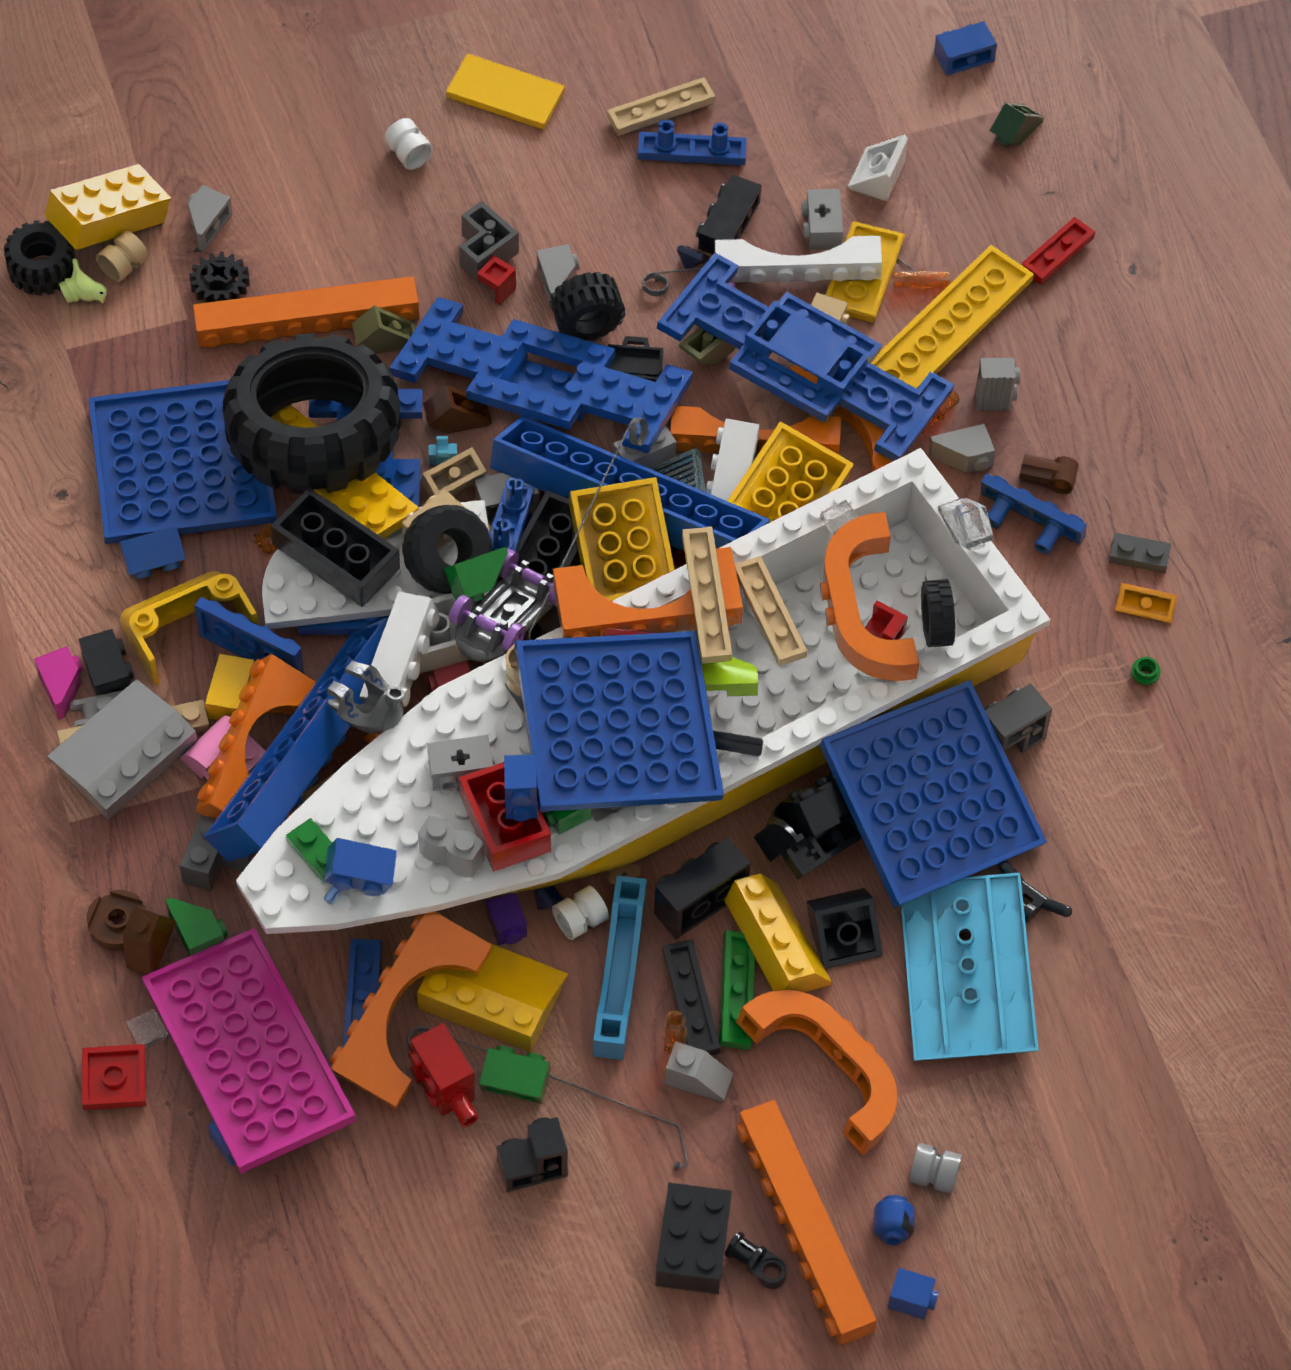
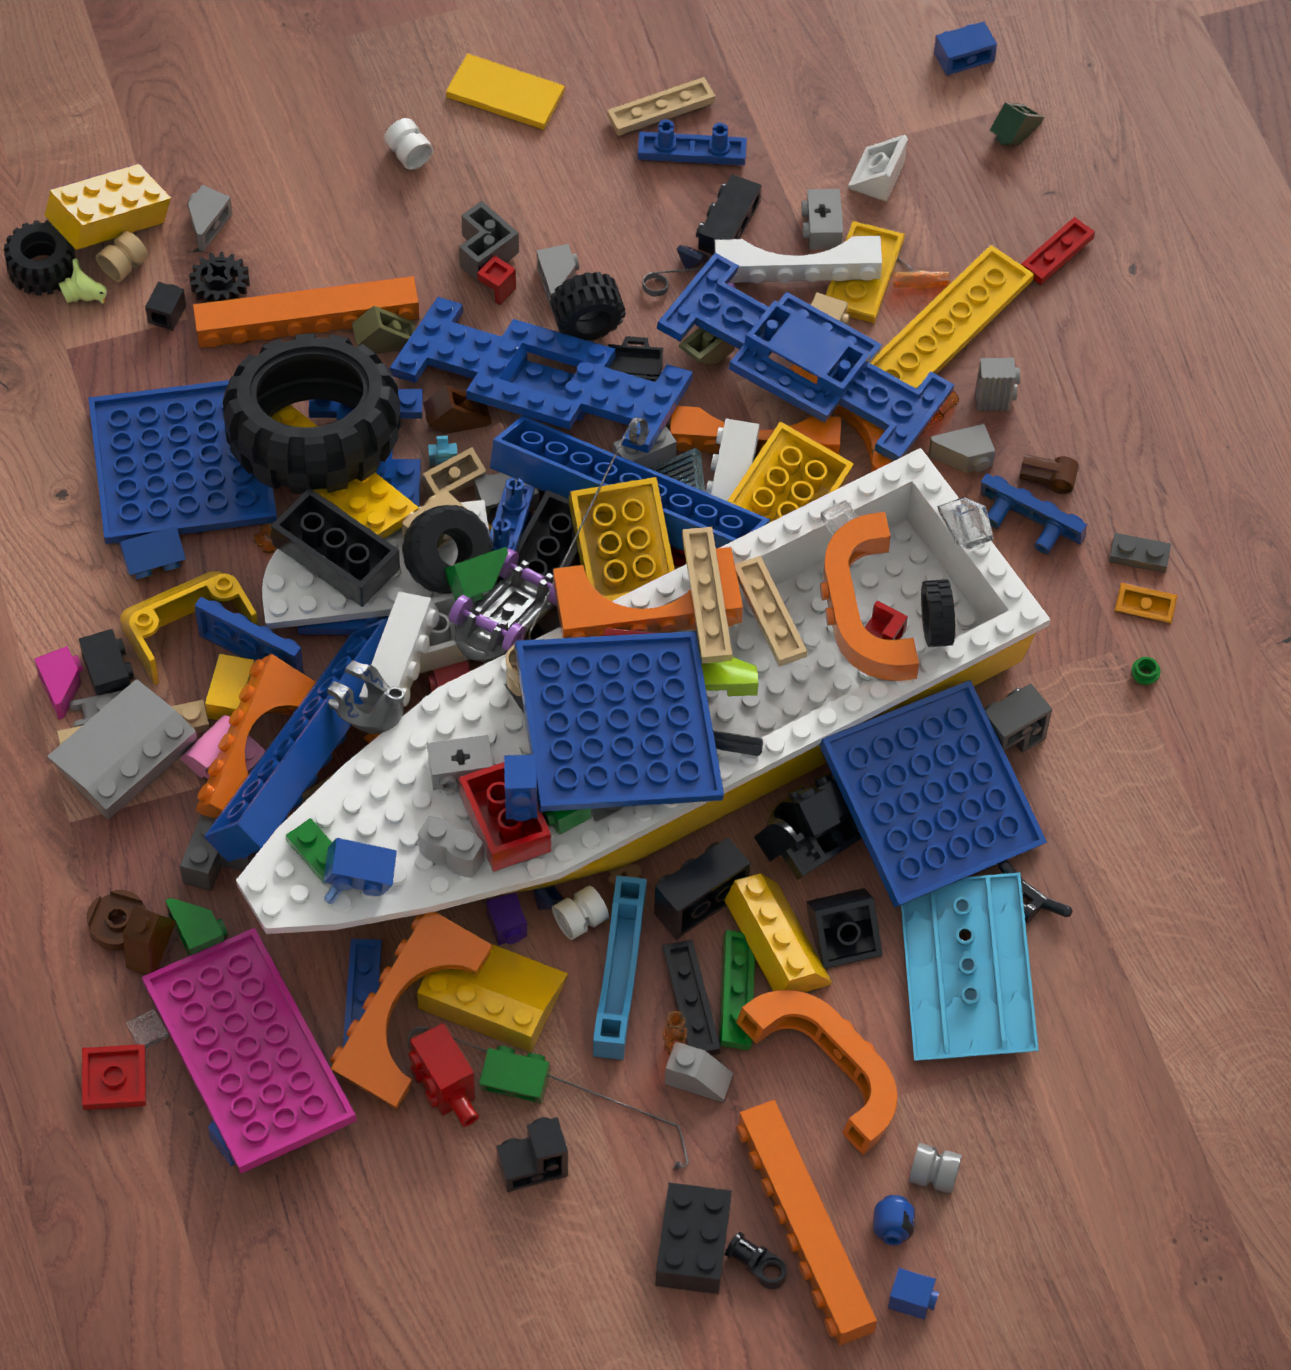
none -> black brick [145,281,186,331]

